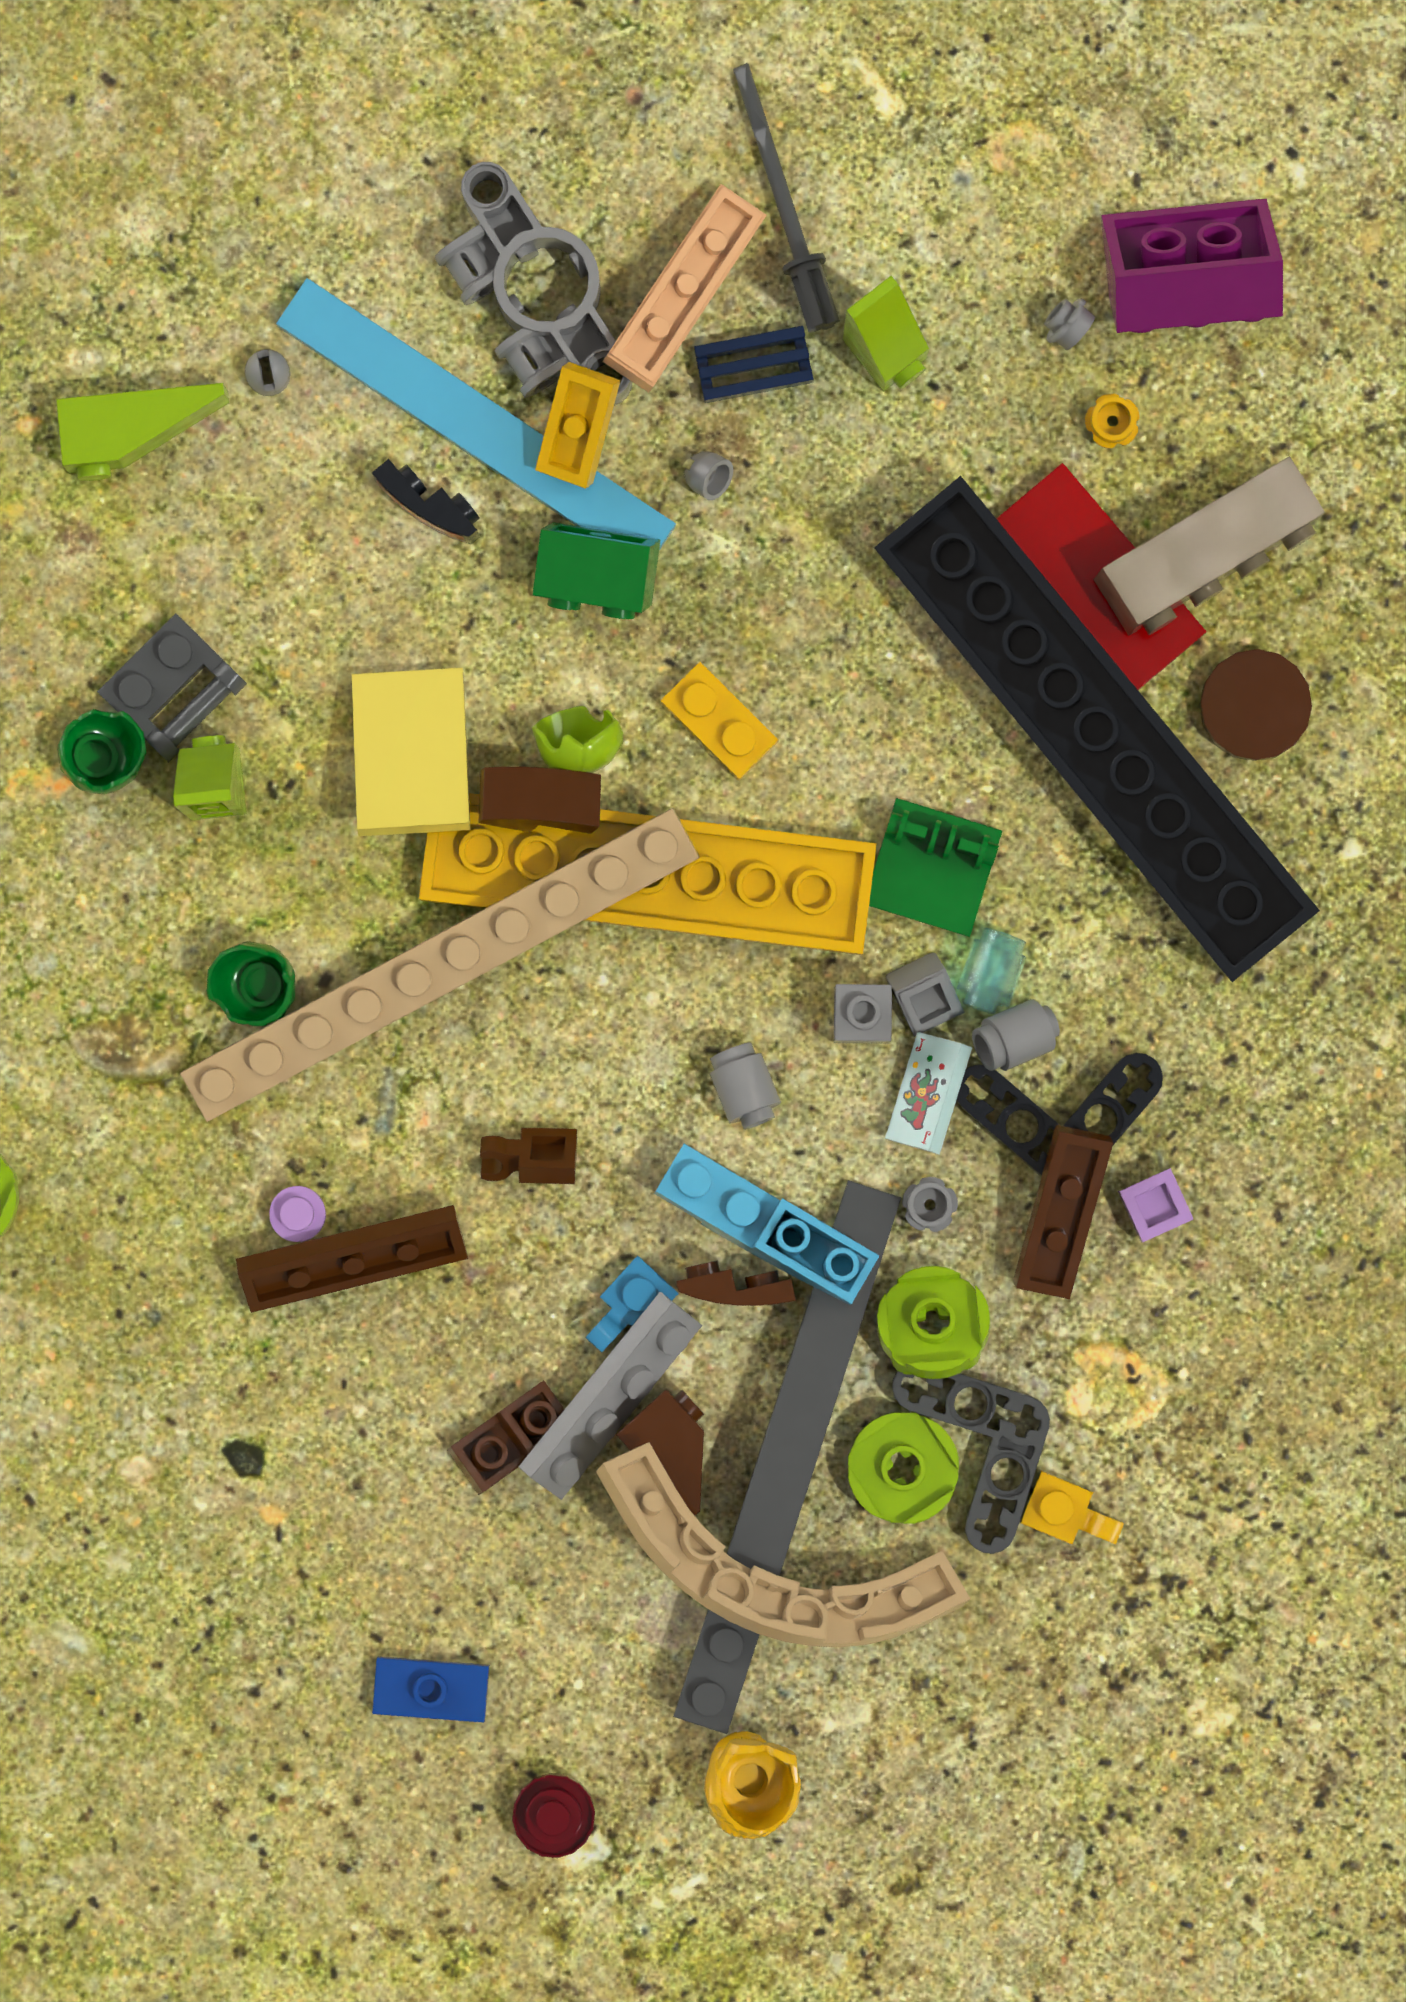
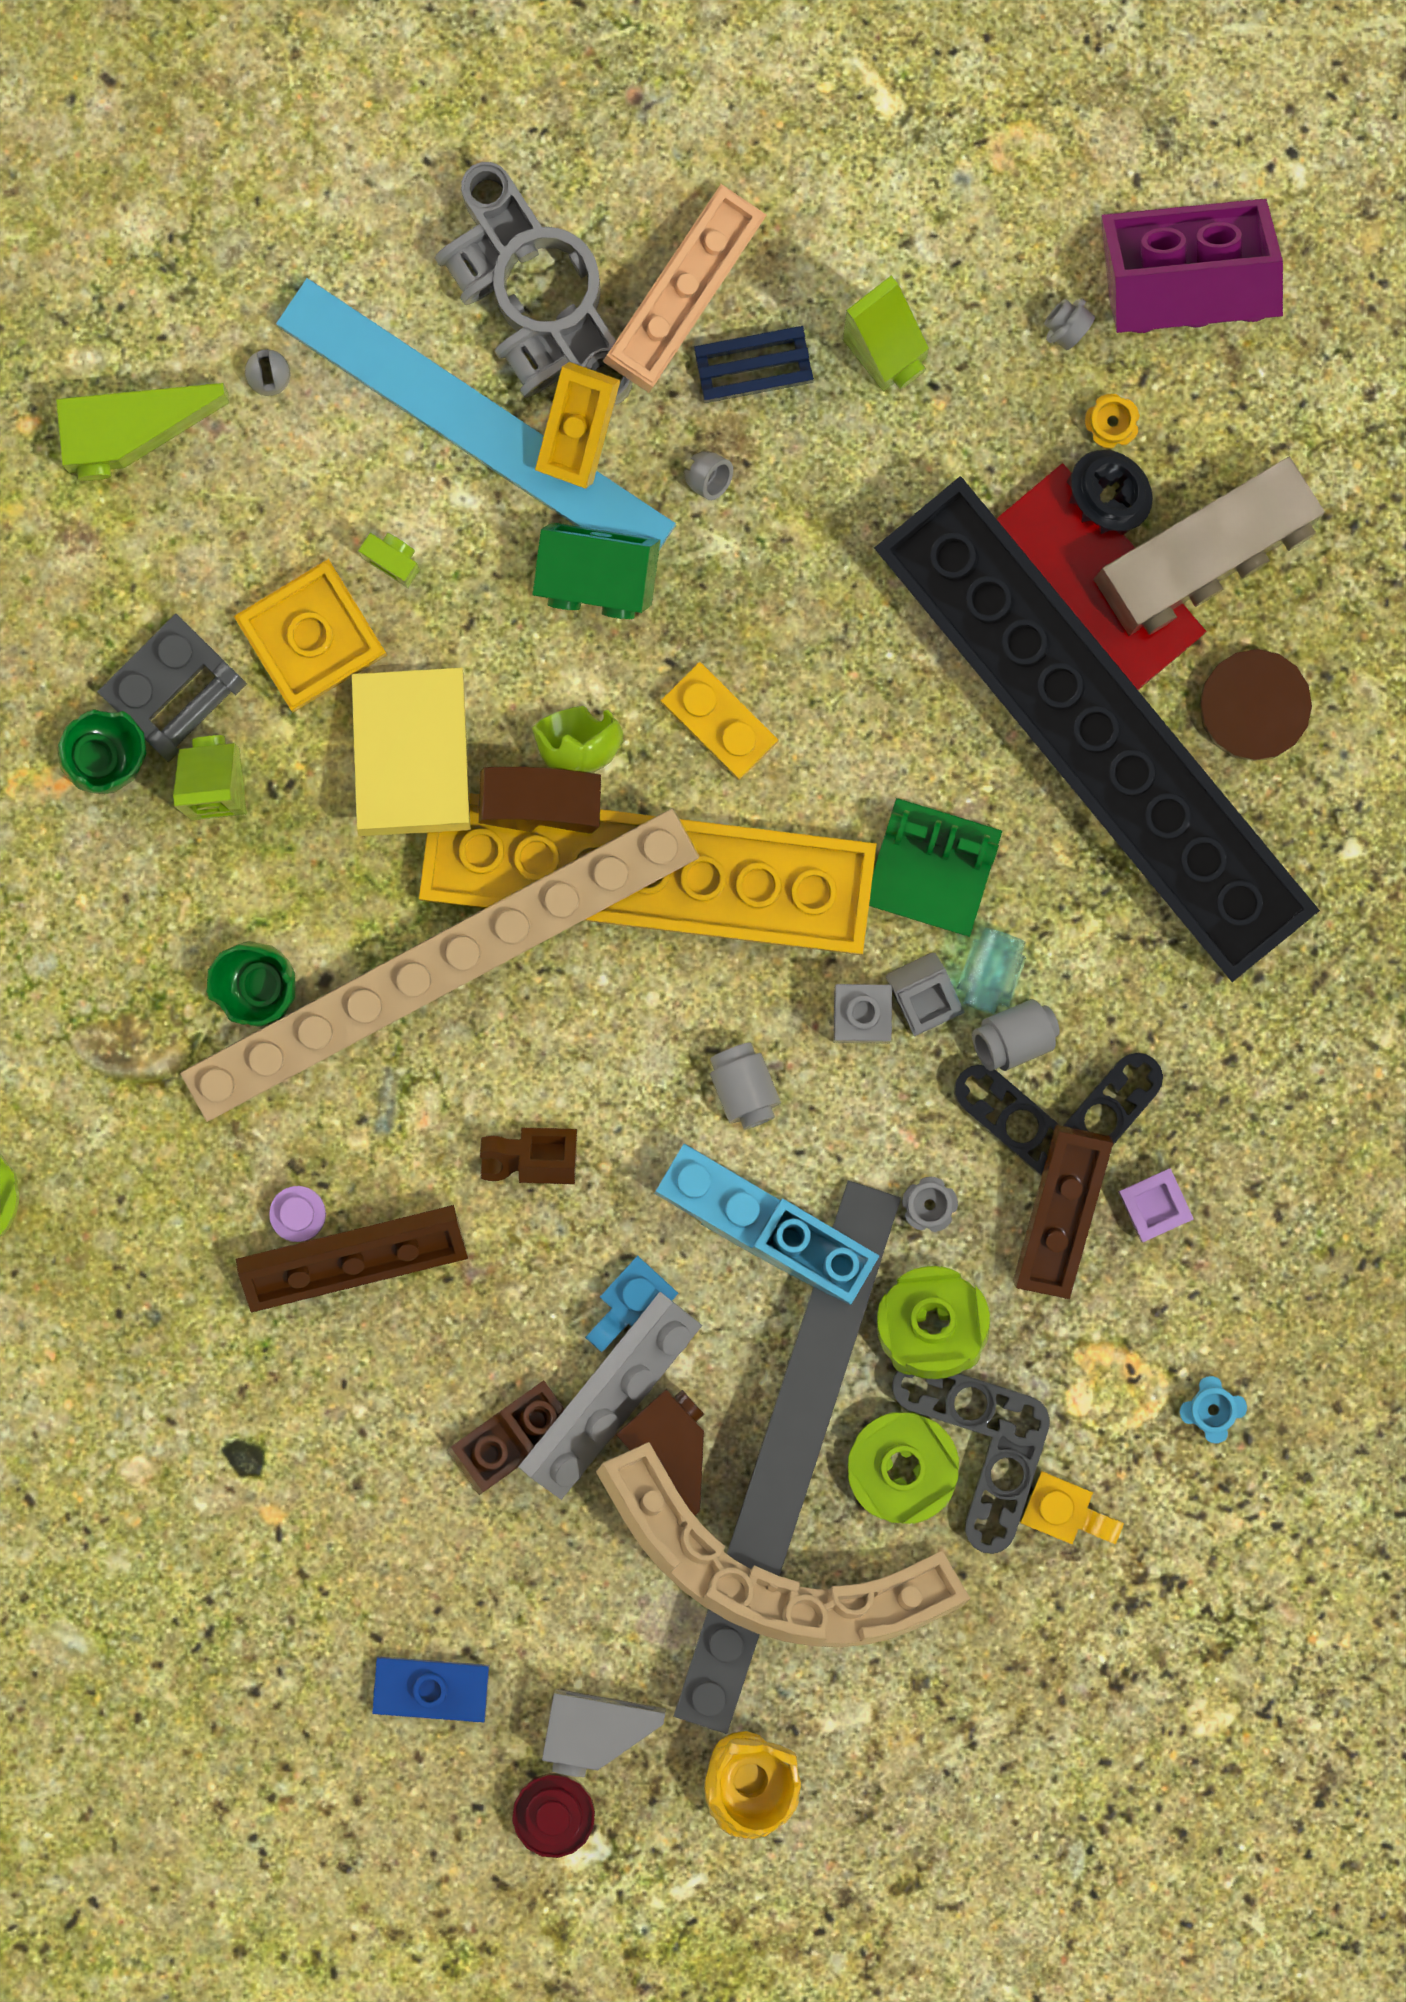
black slope [372,459,480,544] -> none
reddish brown slope [676,1260,796,1306] -> none
dark grey piece [733,63,840,333] -> none
light aqua tile [885,1032,972,1155] -> none
none -> yellow tile [233,558,387,713]
none -> lime plate [358,532,420,588]
none -> light grey slope [542,1689,666,1777]
none -> black gear [1066,450,1153,536]
none -> medium azure plate [1180,1376,1247,1443]

